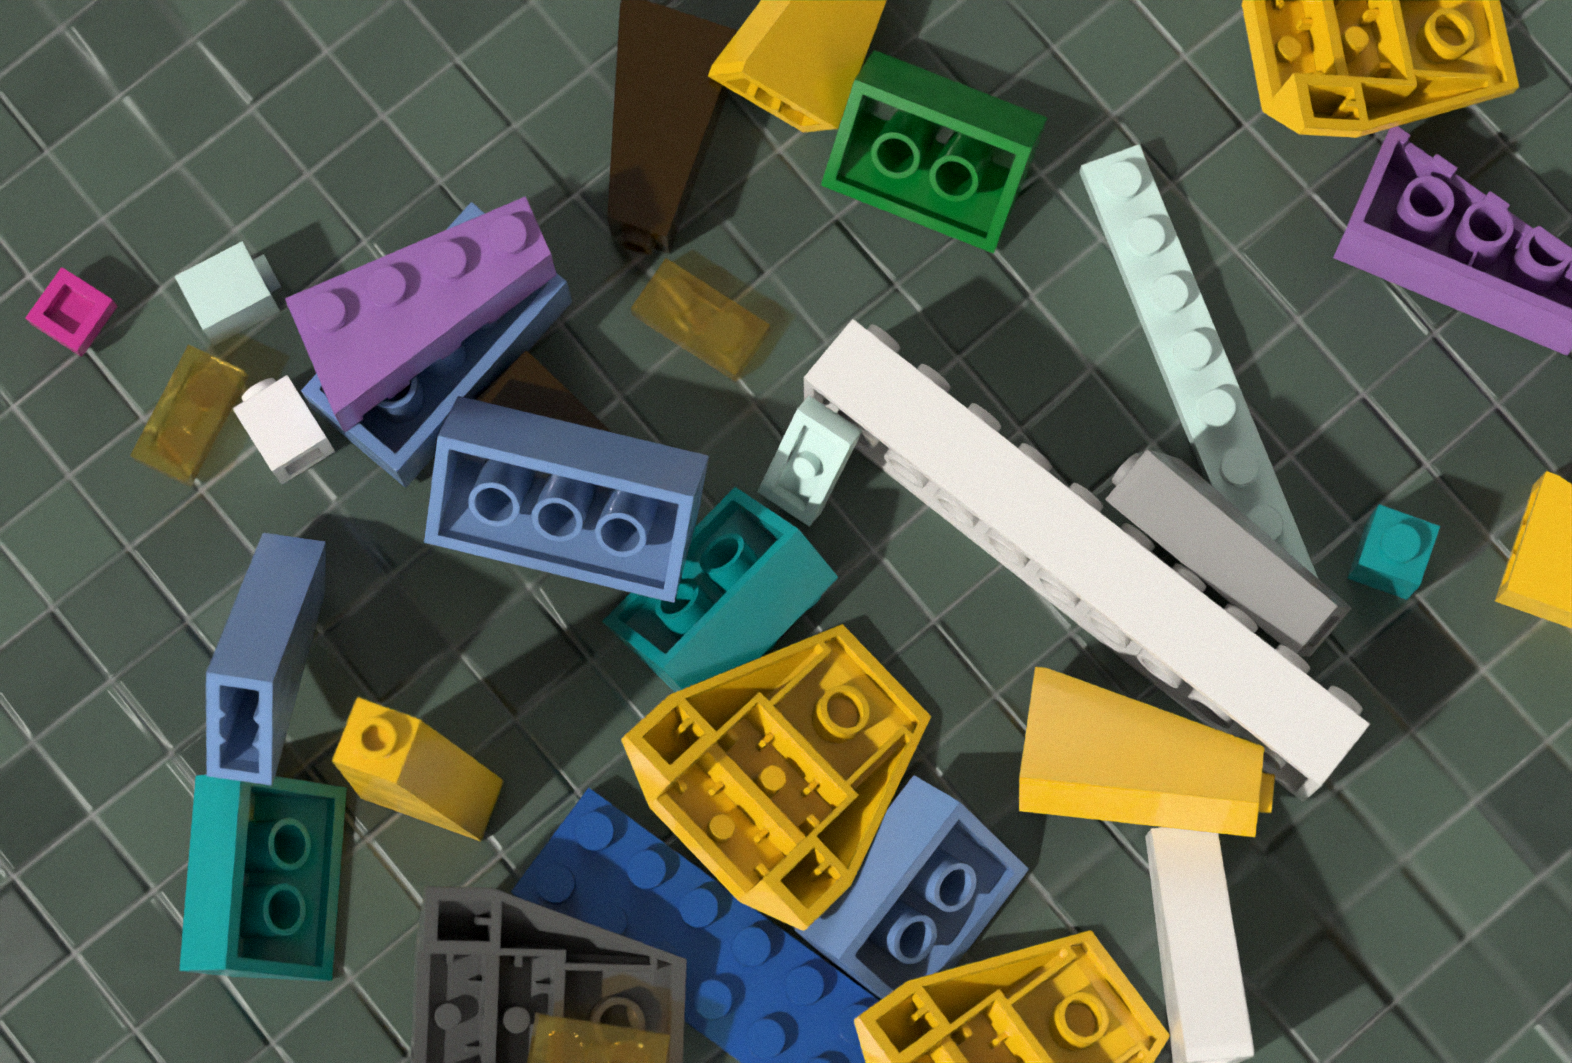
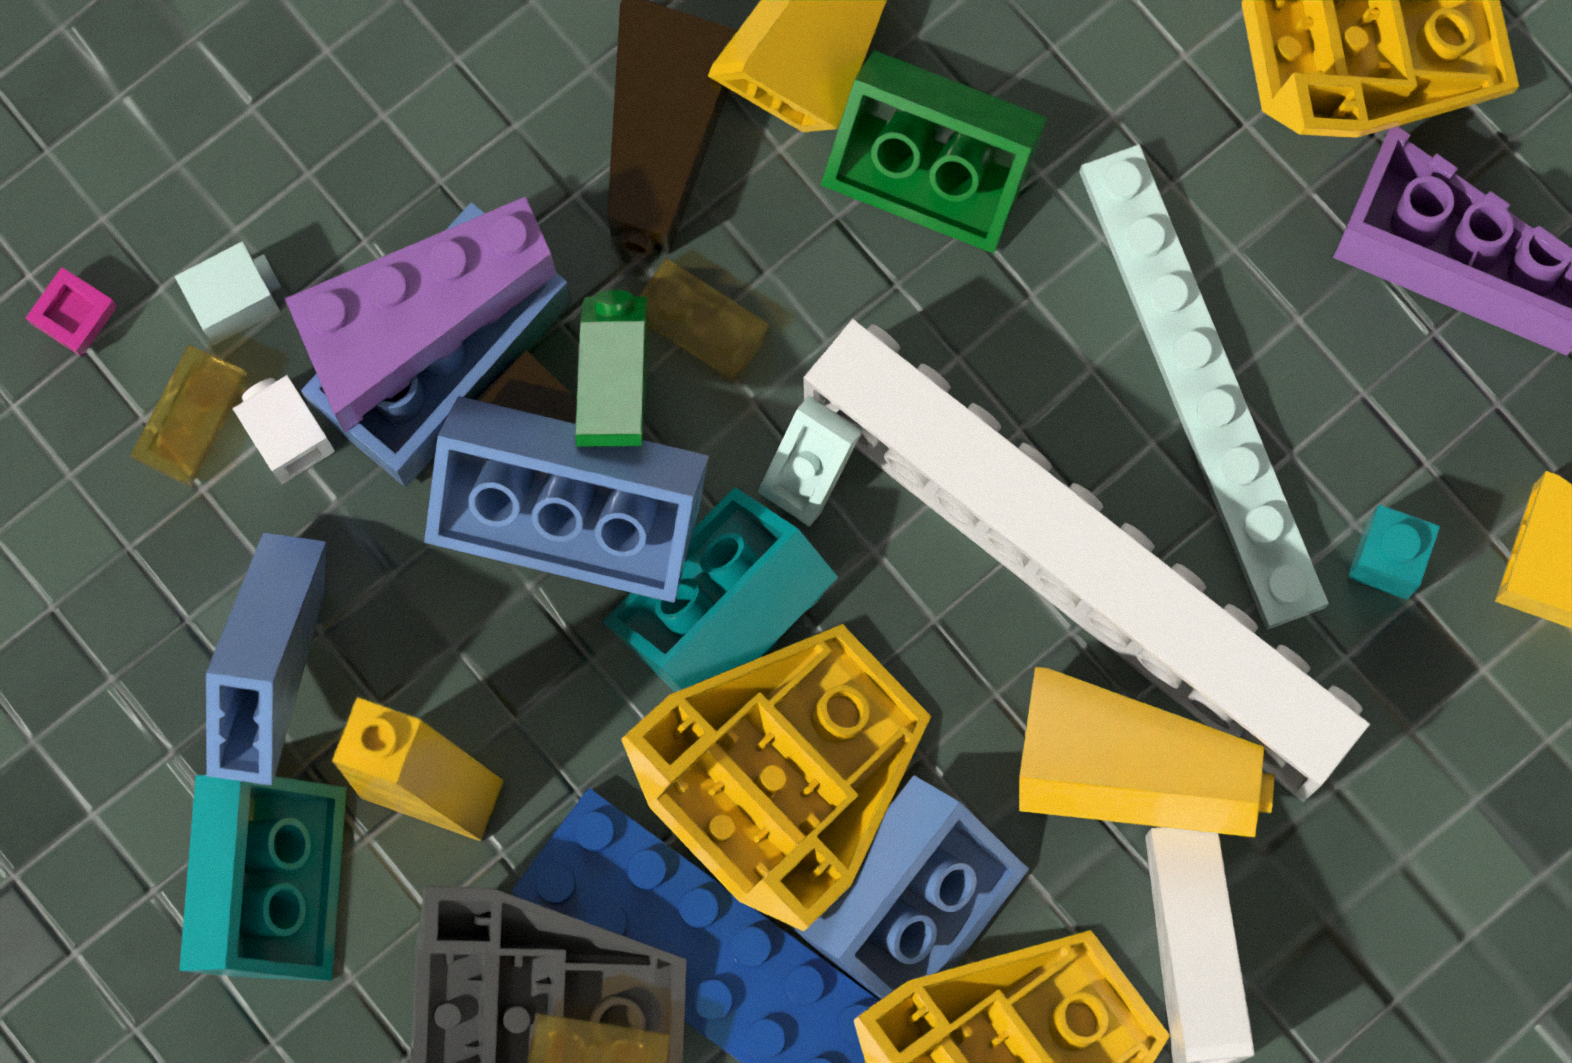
light grey slope [1105,449,1352,657] -> none
none -> slope [575,290,649,447]

